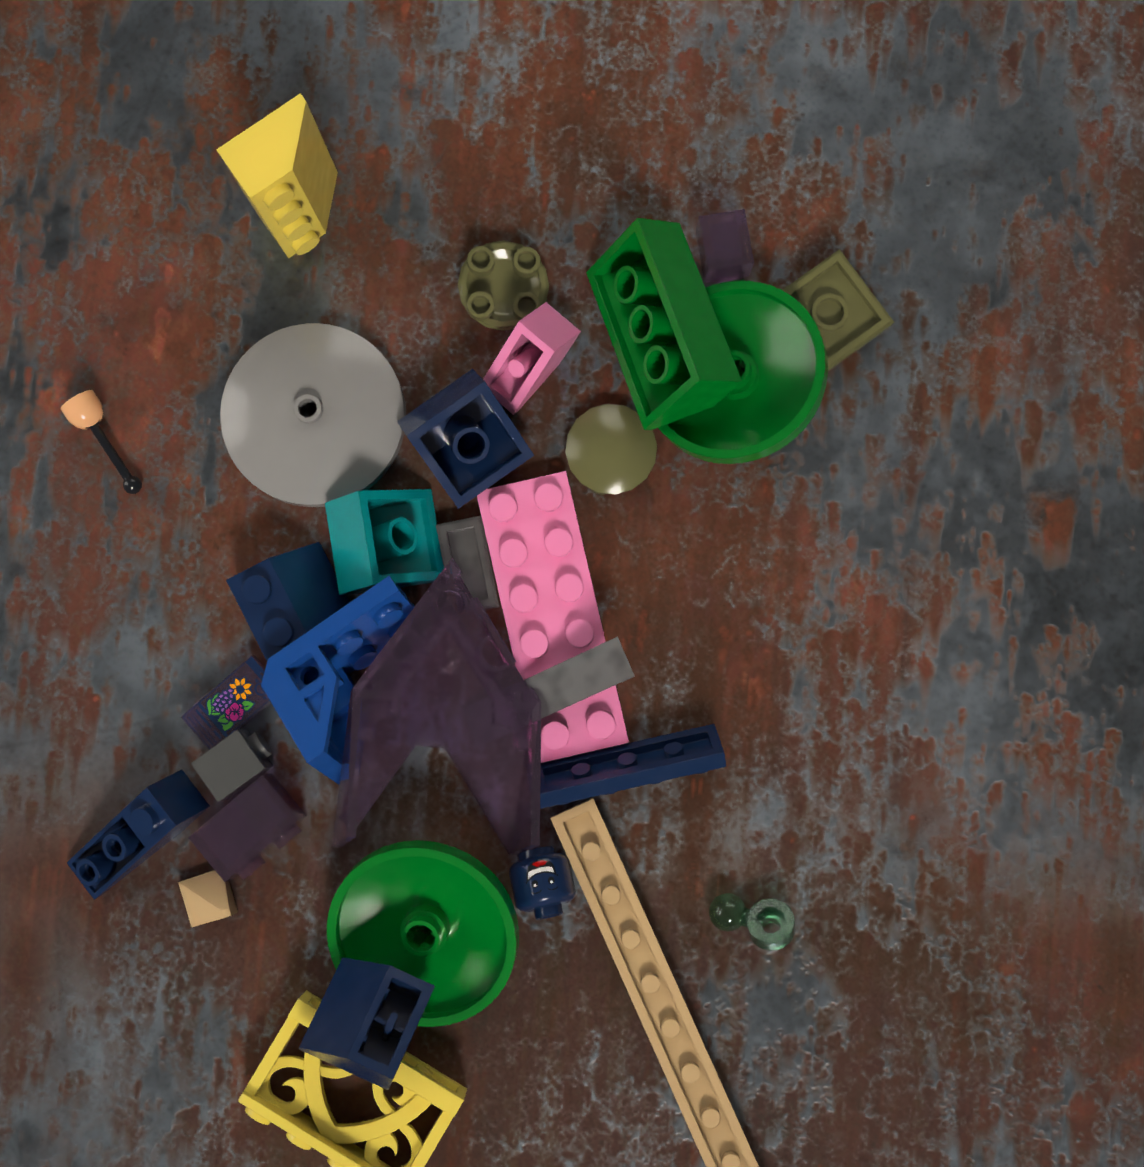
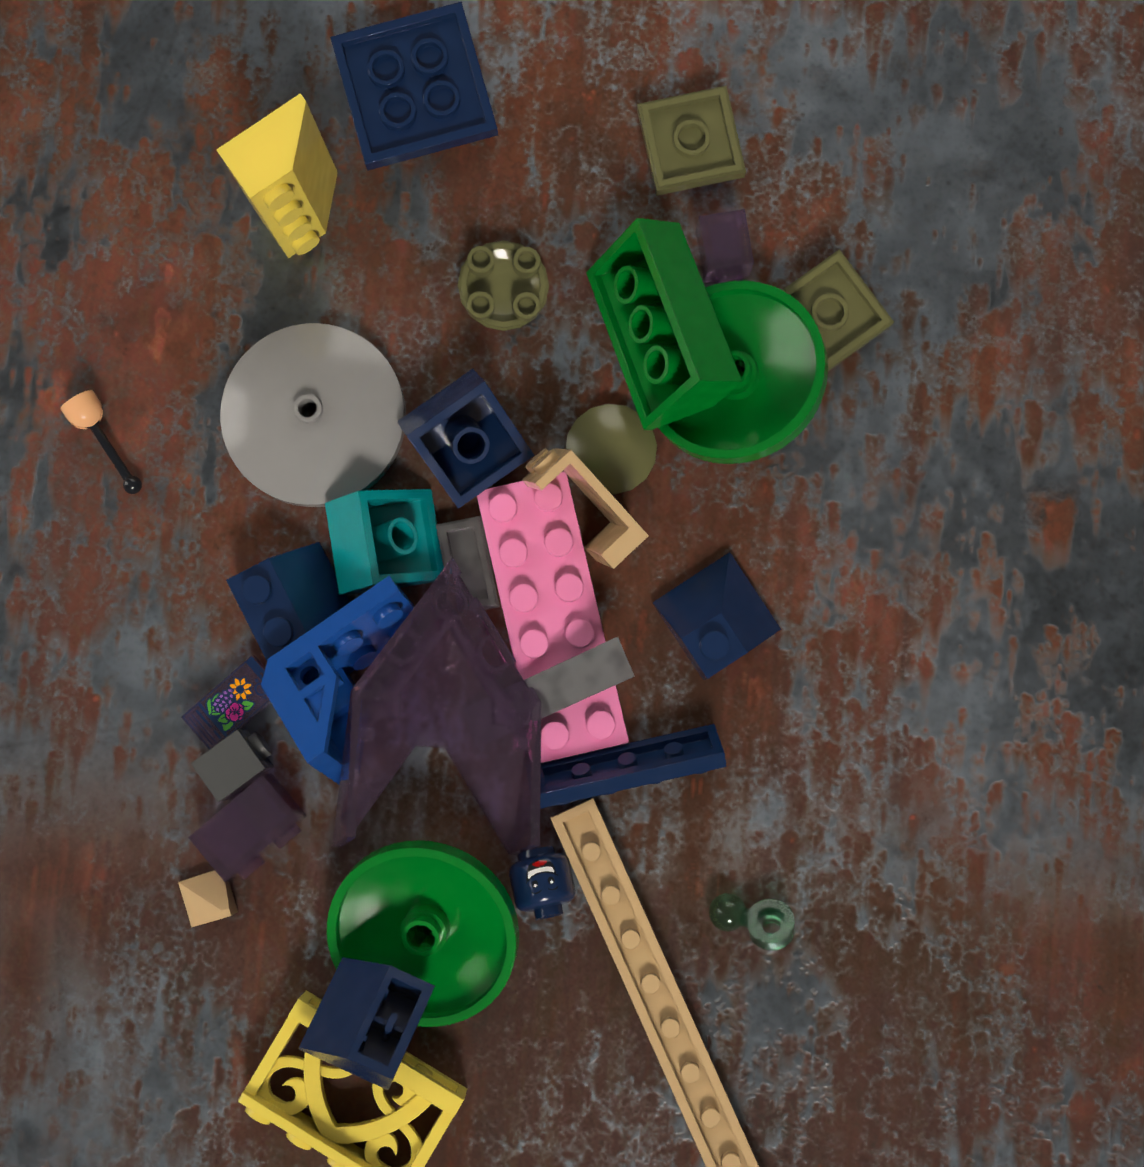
dark blue slope [67,769,210,900] -> none
bright pink slope [483,302,581,415] -> none
none -> dark blue plate [330,2,498,171]
none -> tan panel [522,448,649,569]
none -> olive plate [637,86,746,196]
none -> dark blue slope [652,552,781,680]

